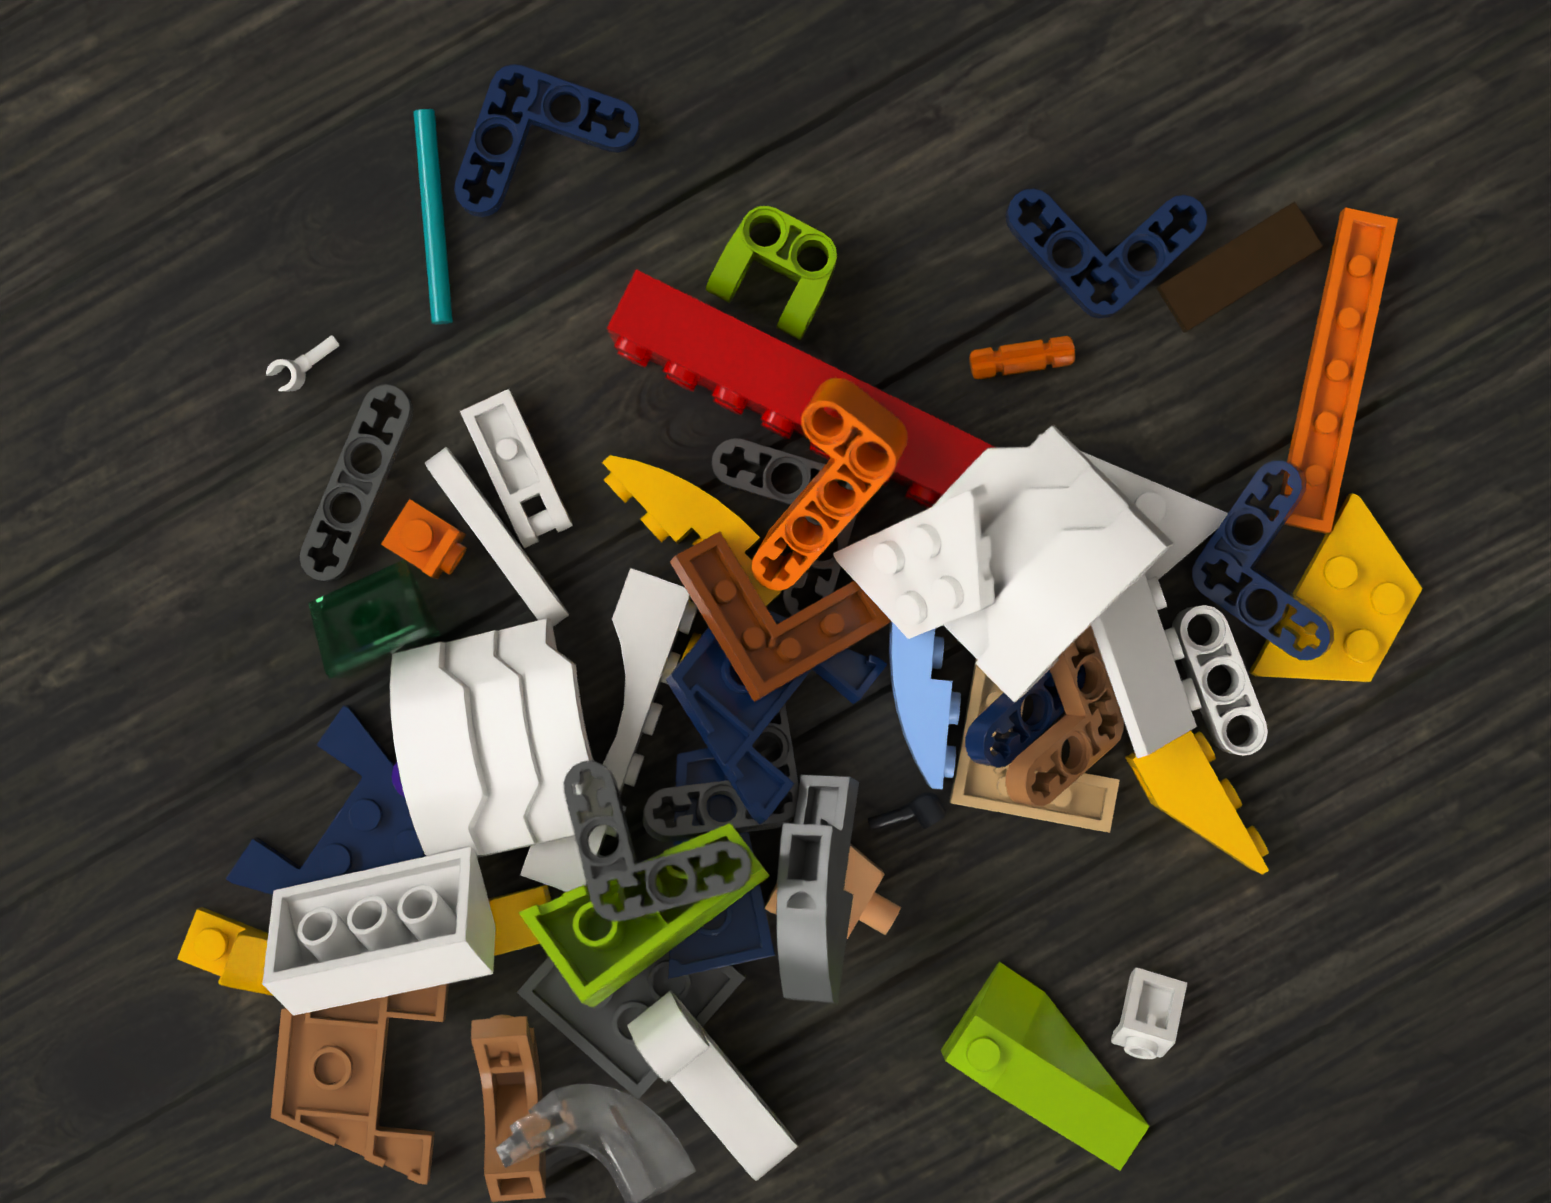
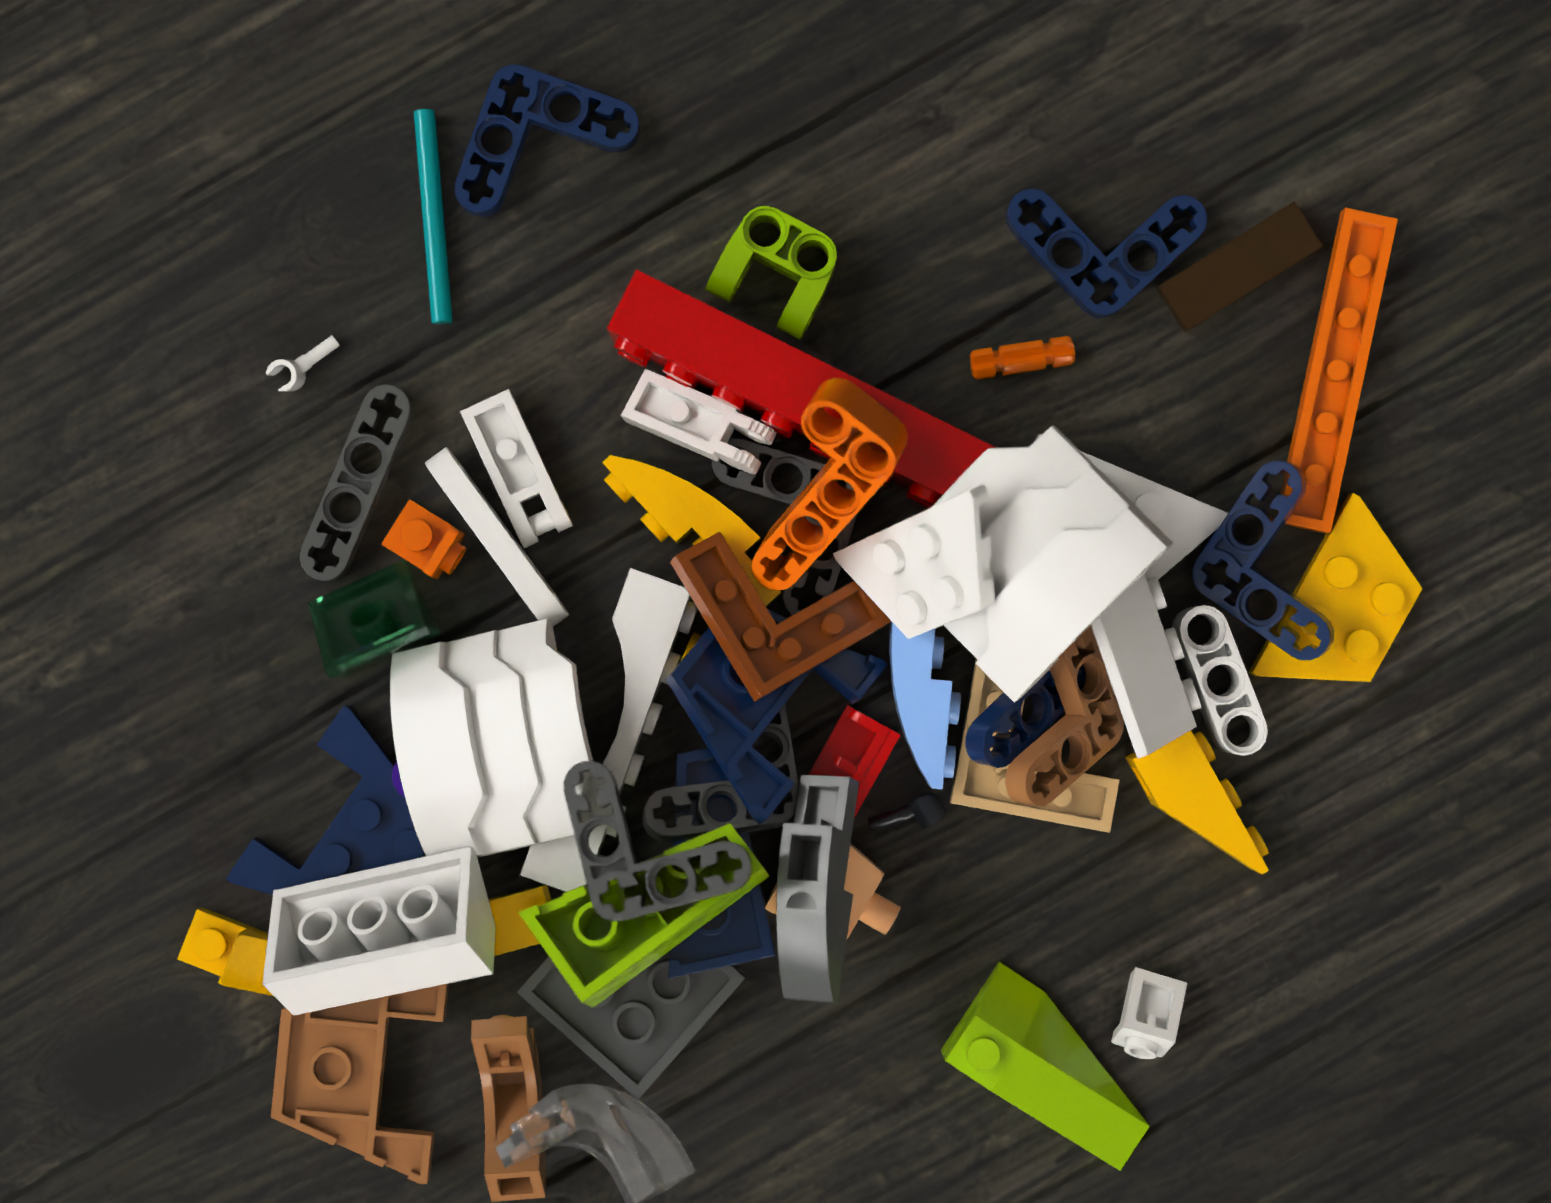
white beam [627,990,799,1181] -> none
none -> white hinge [621,369,776,475]
none -> red hinge [808,705,901,818]

